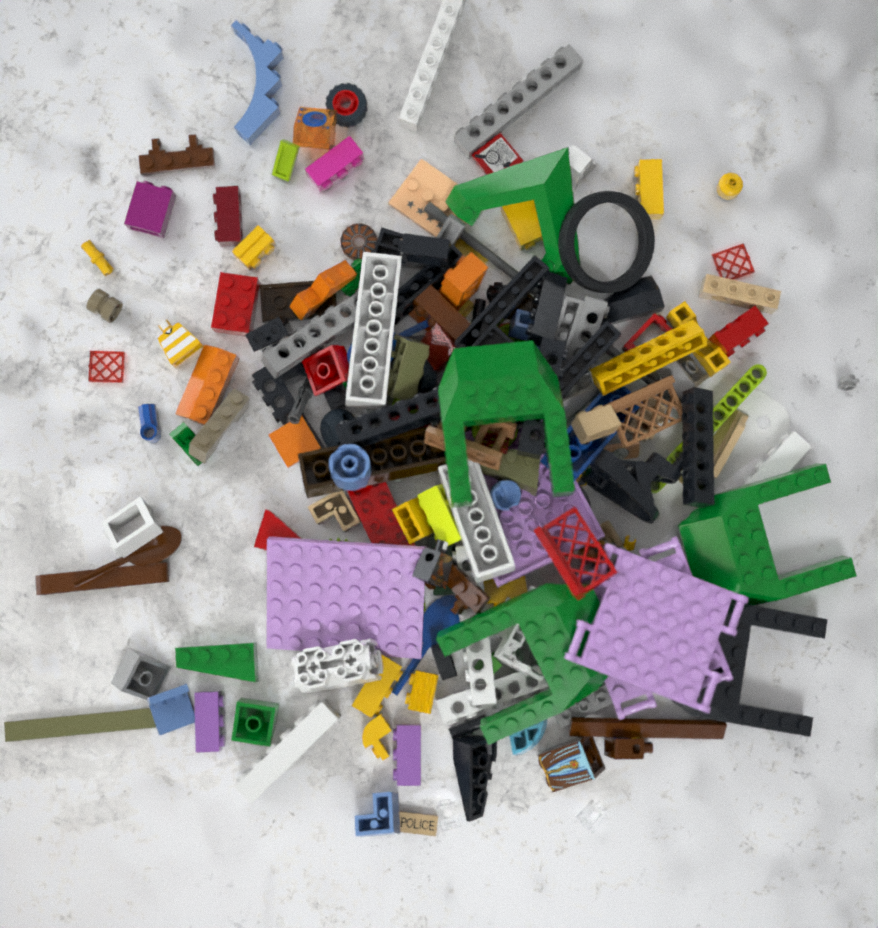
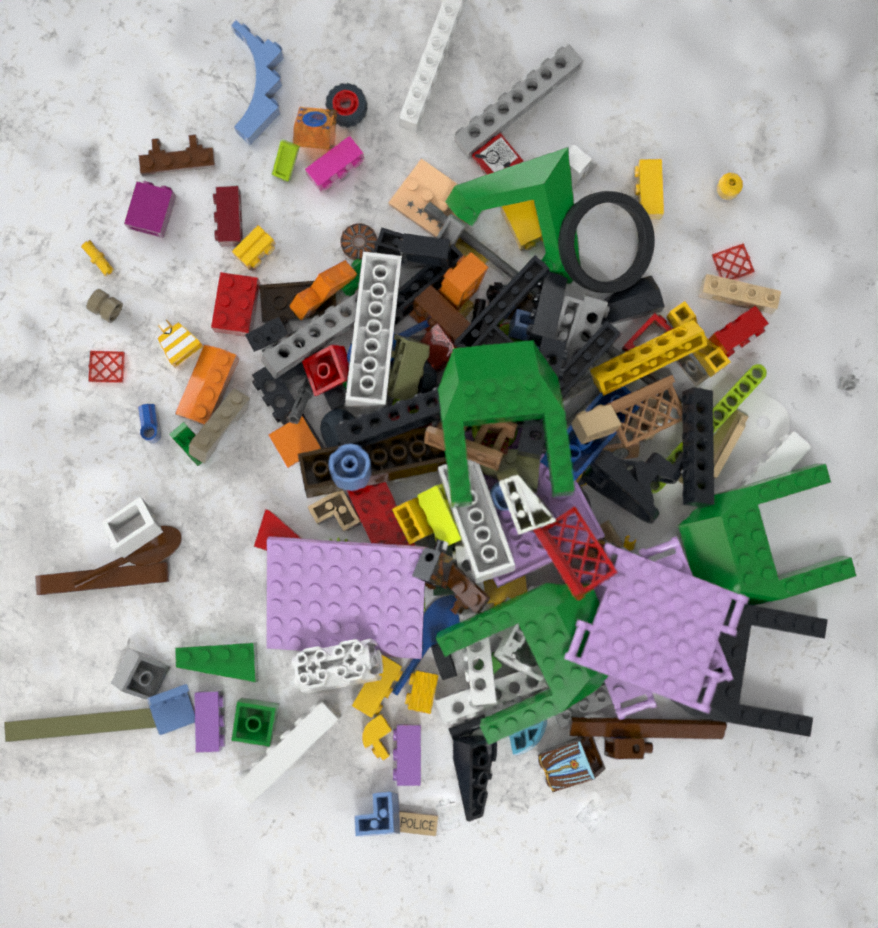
none -> wedge [497,467,556,535]

